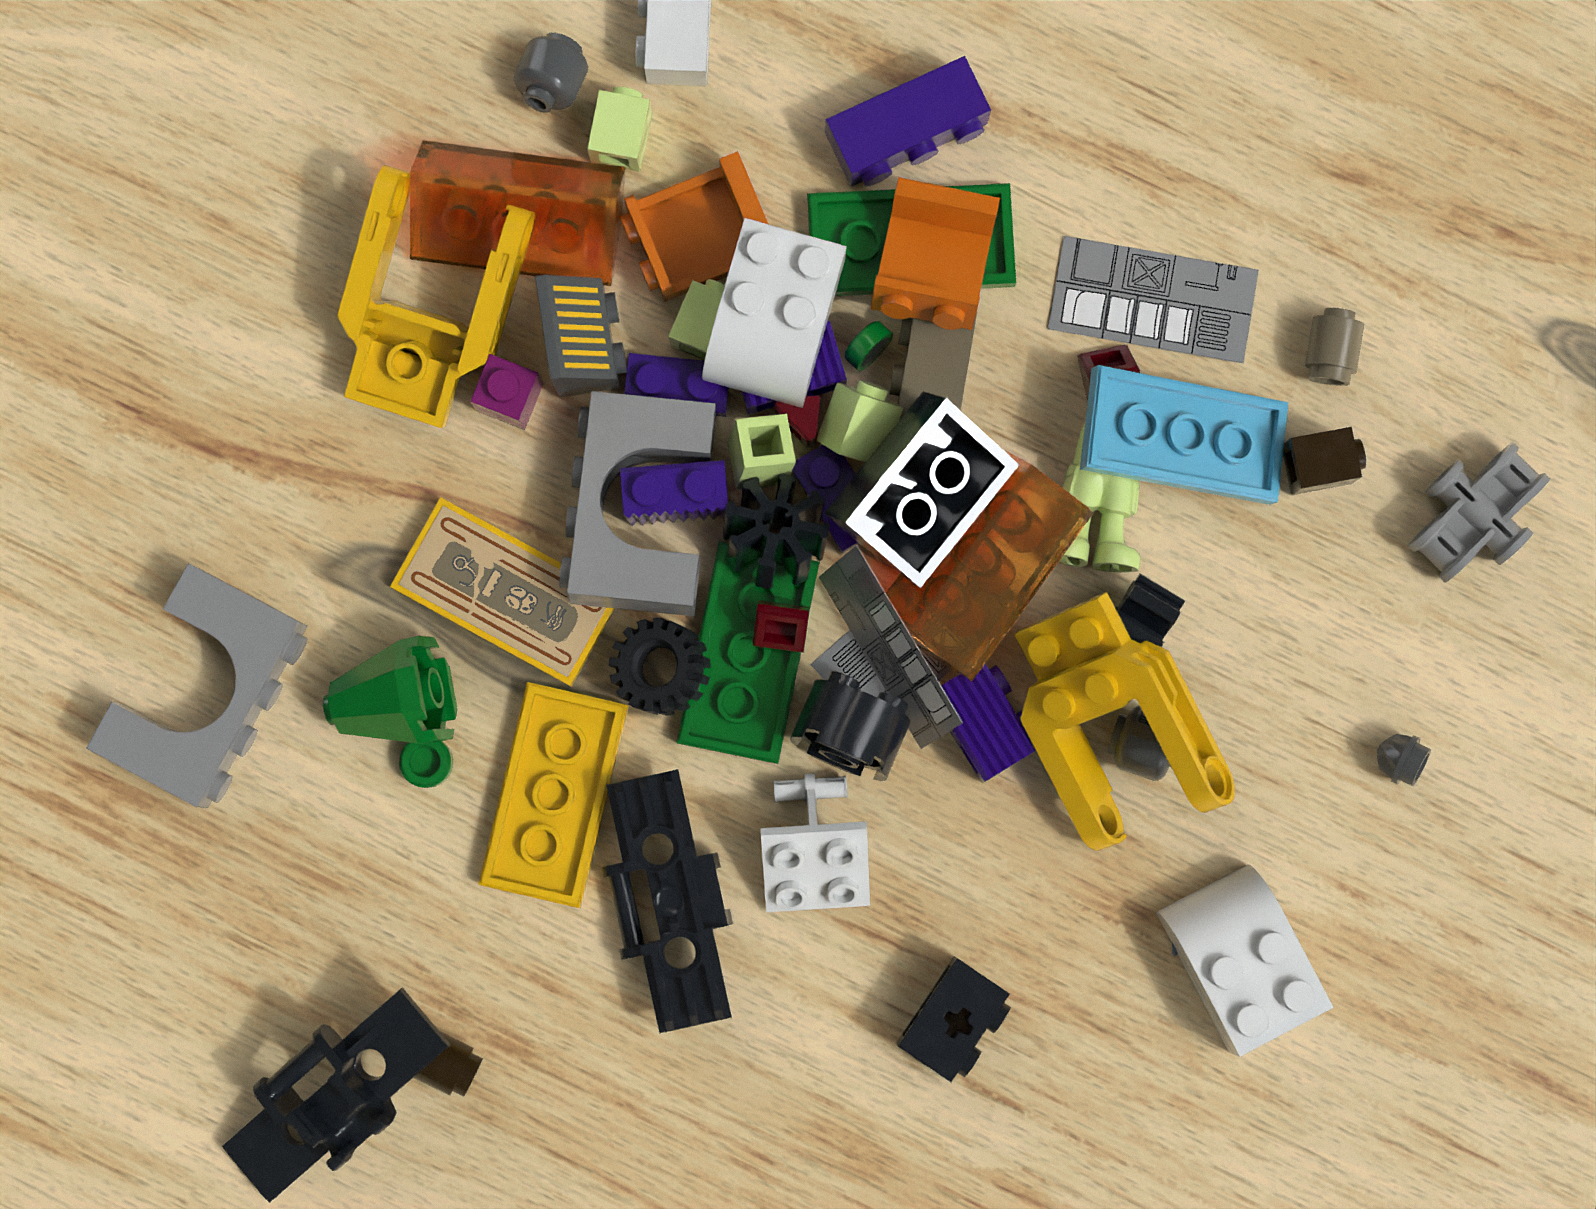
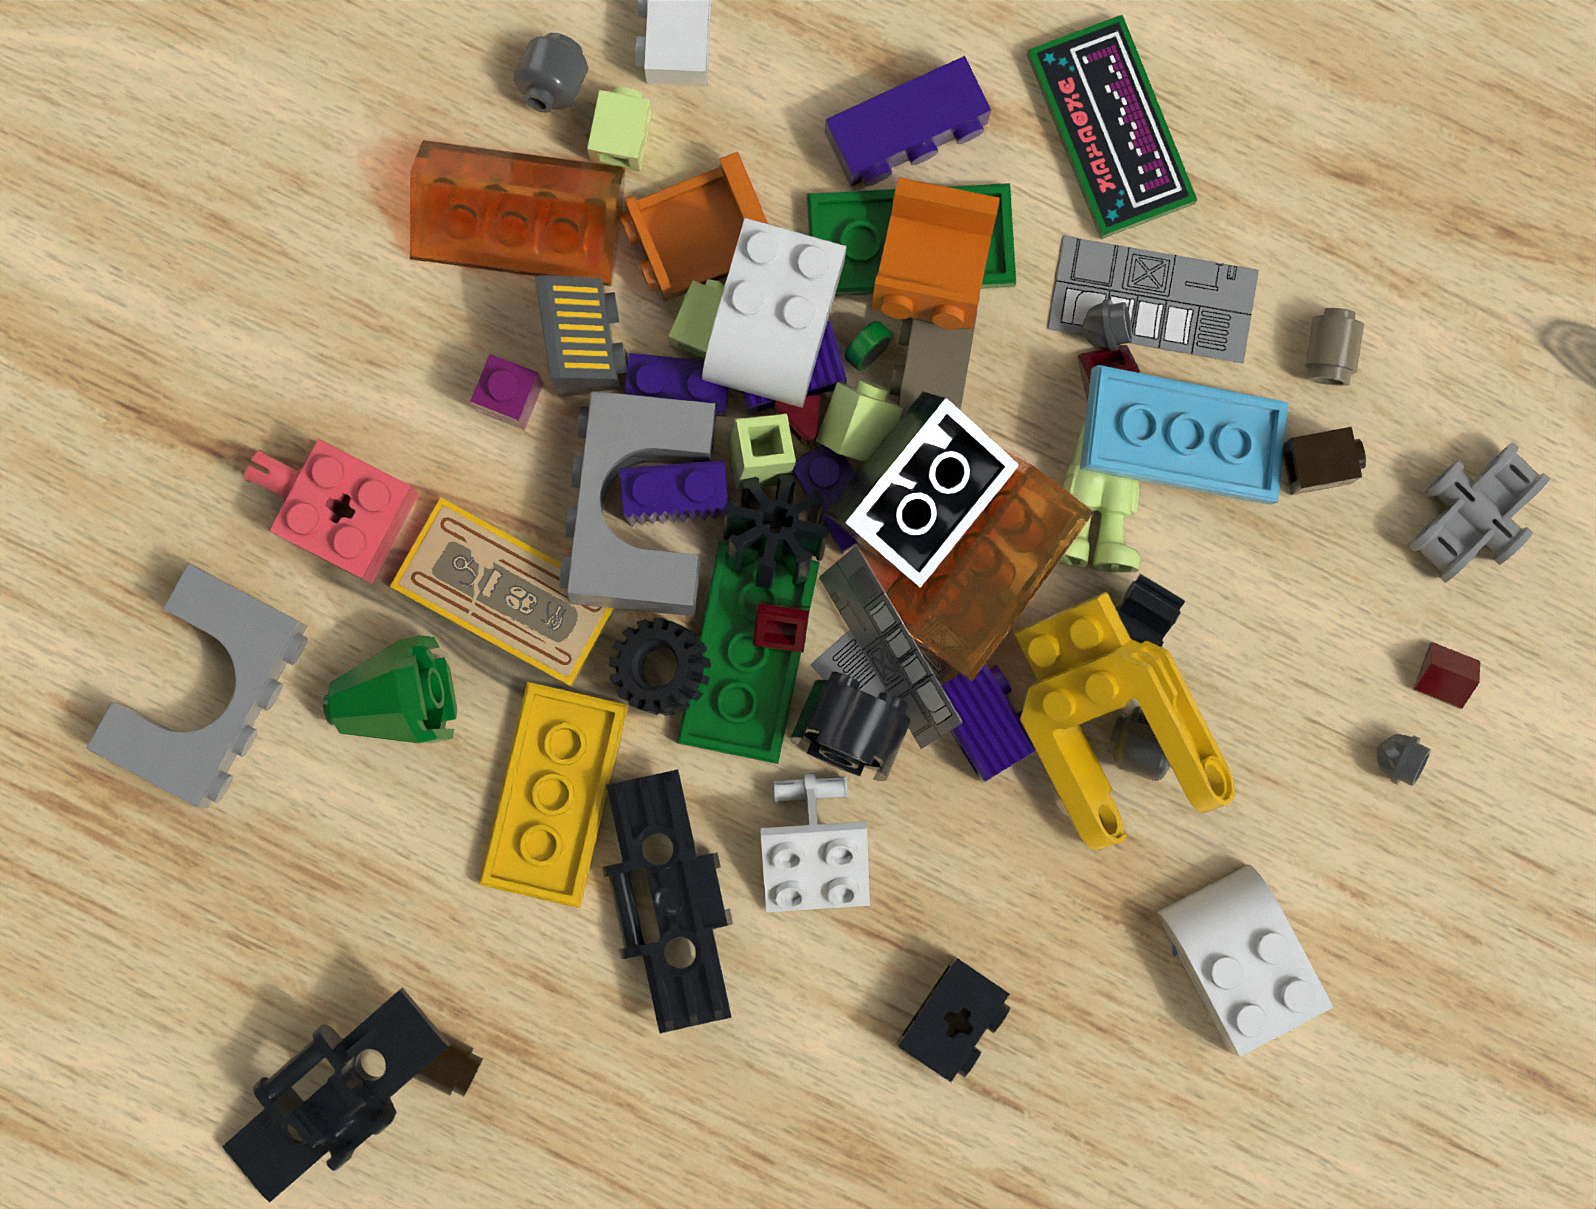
yellow plate [337,165,535,429] -> none
green tile [399,741,453,788] -> none
none -> coral brick [244,439,419,585]
none -> tile [1027,14,1197,239]
none -> dark grey plate [1082,299,1132,351]
none -> dark red slope [1412,642,1480,709]

